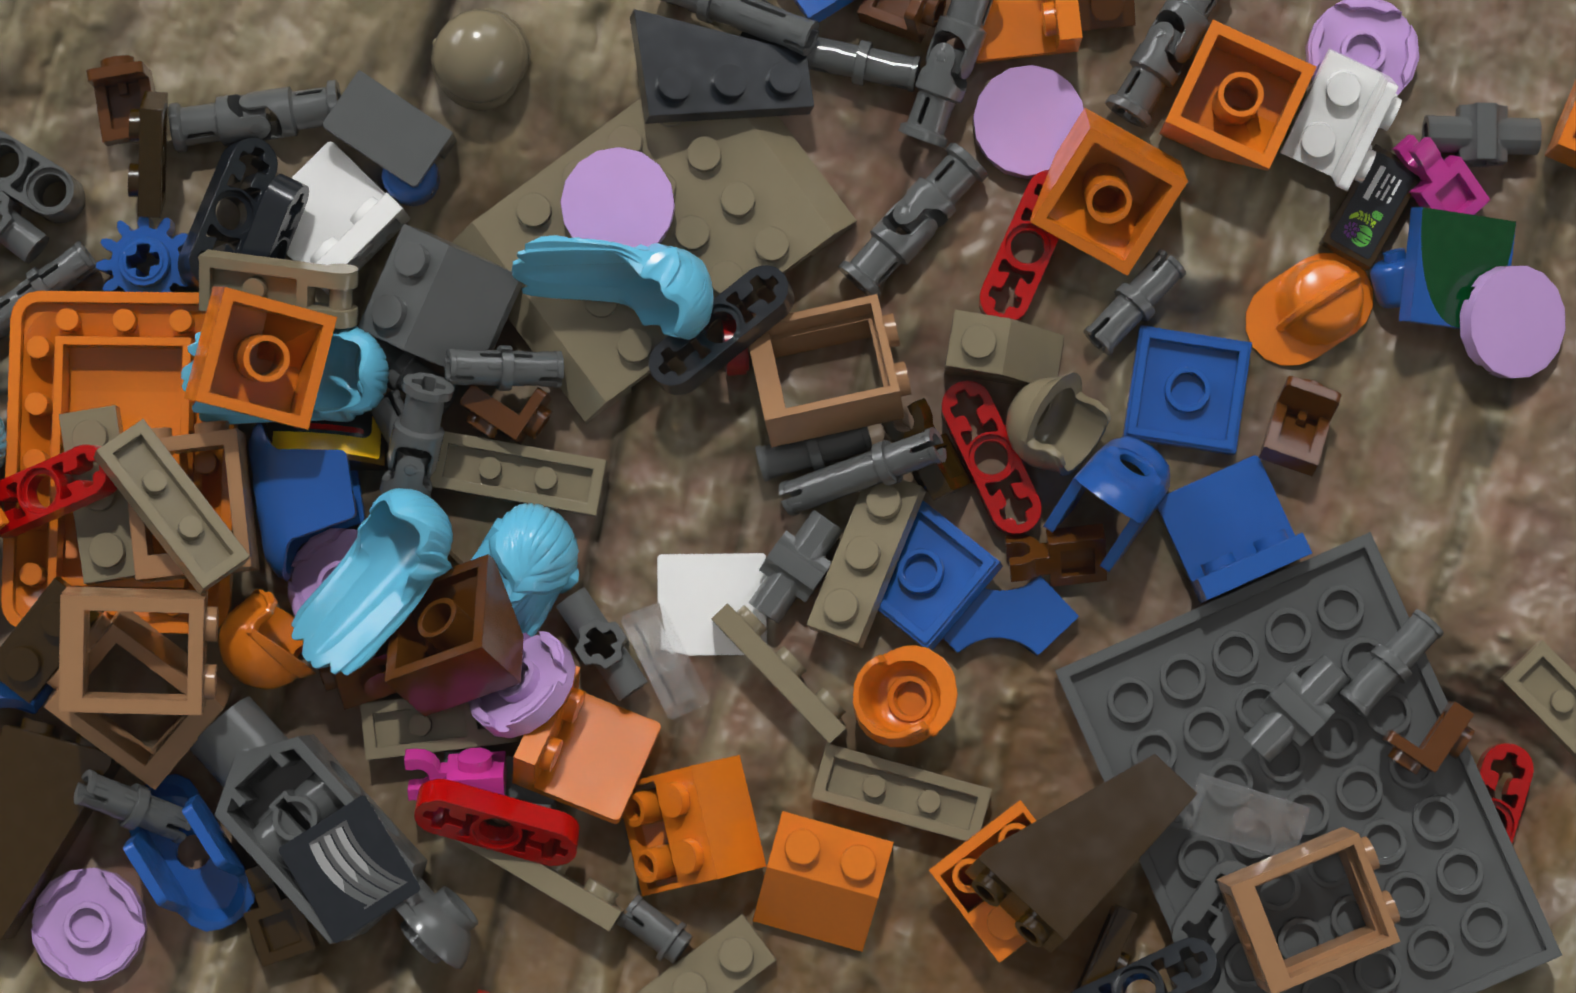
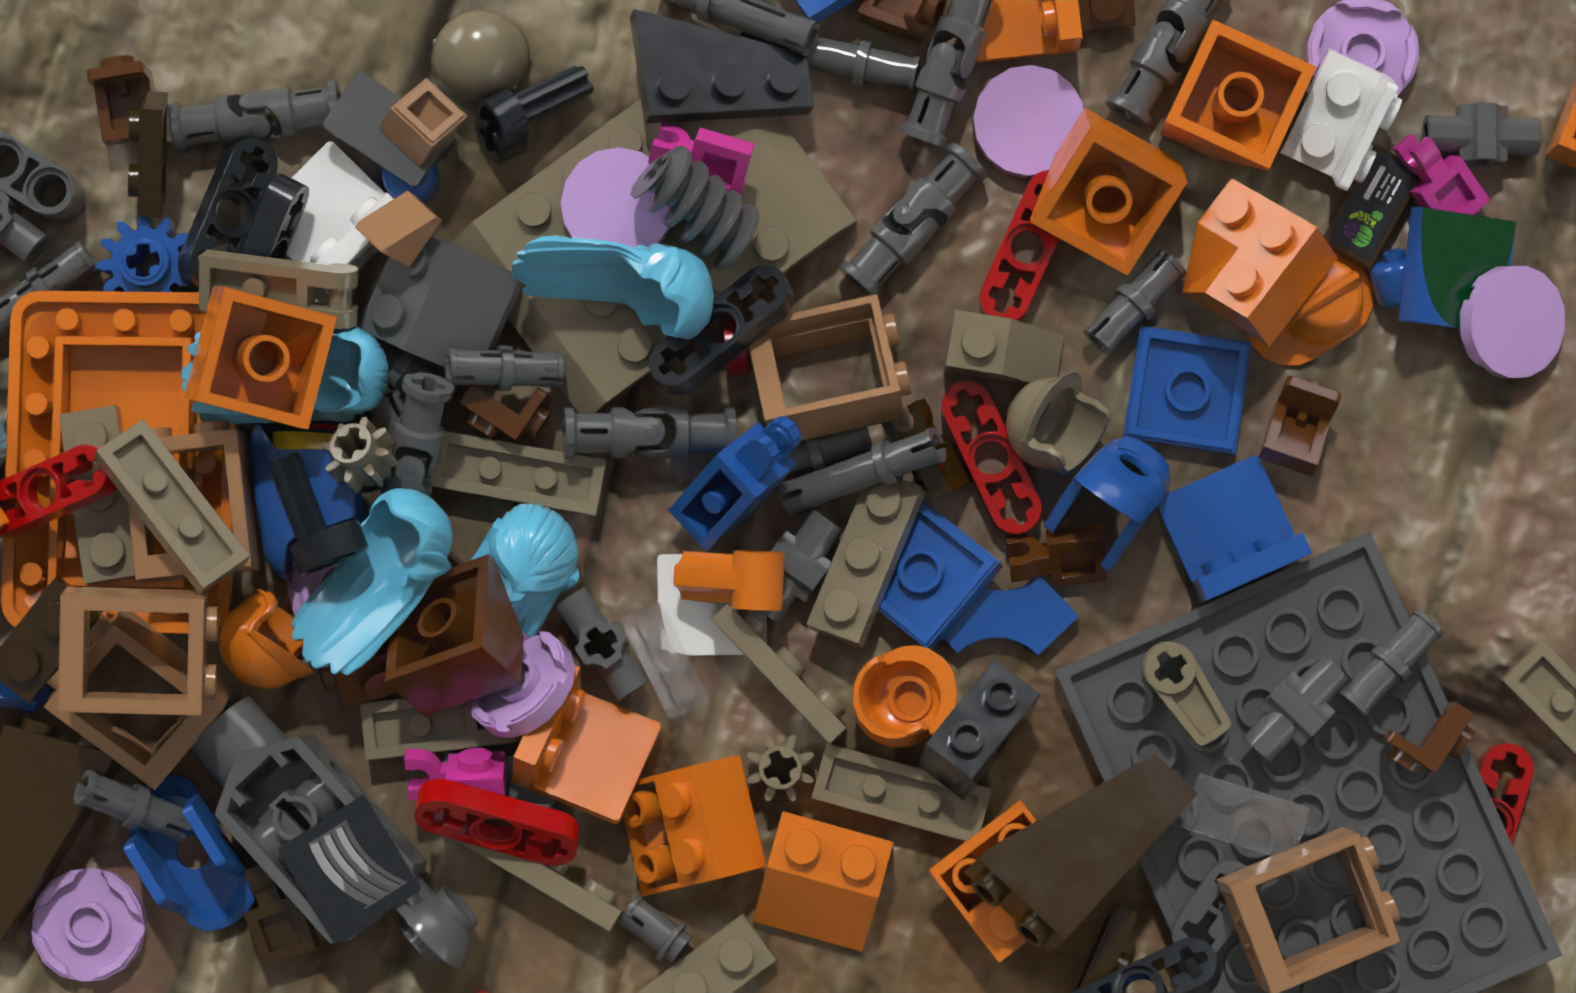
none -> black piece [269,452,369,575]
none -> dark tan gear [323,417,398,493]
none -> medium nougat slope [355,191,442,267]
none -> medium nougat slope [380,78,468,166]
none -> black piece [475,65,594,165]
none -> dark grey piece [562,407,737,459]
none -> dark grey piece [630,146,759,270]
none -> dark pink plate [648,122,755,195]
none -> blue hinge [668,416,802,552]
none -> orange piece [673,550,785,611]
none -> dark tan gear [747,734,814,802]
none -> black brick [918,659,1040,801]
none -> dark tan piece [1142,641,1232,746]
none -> orange slope [1182,178,1338,348]

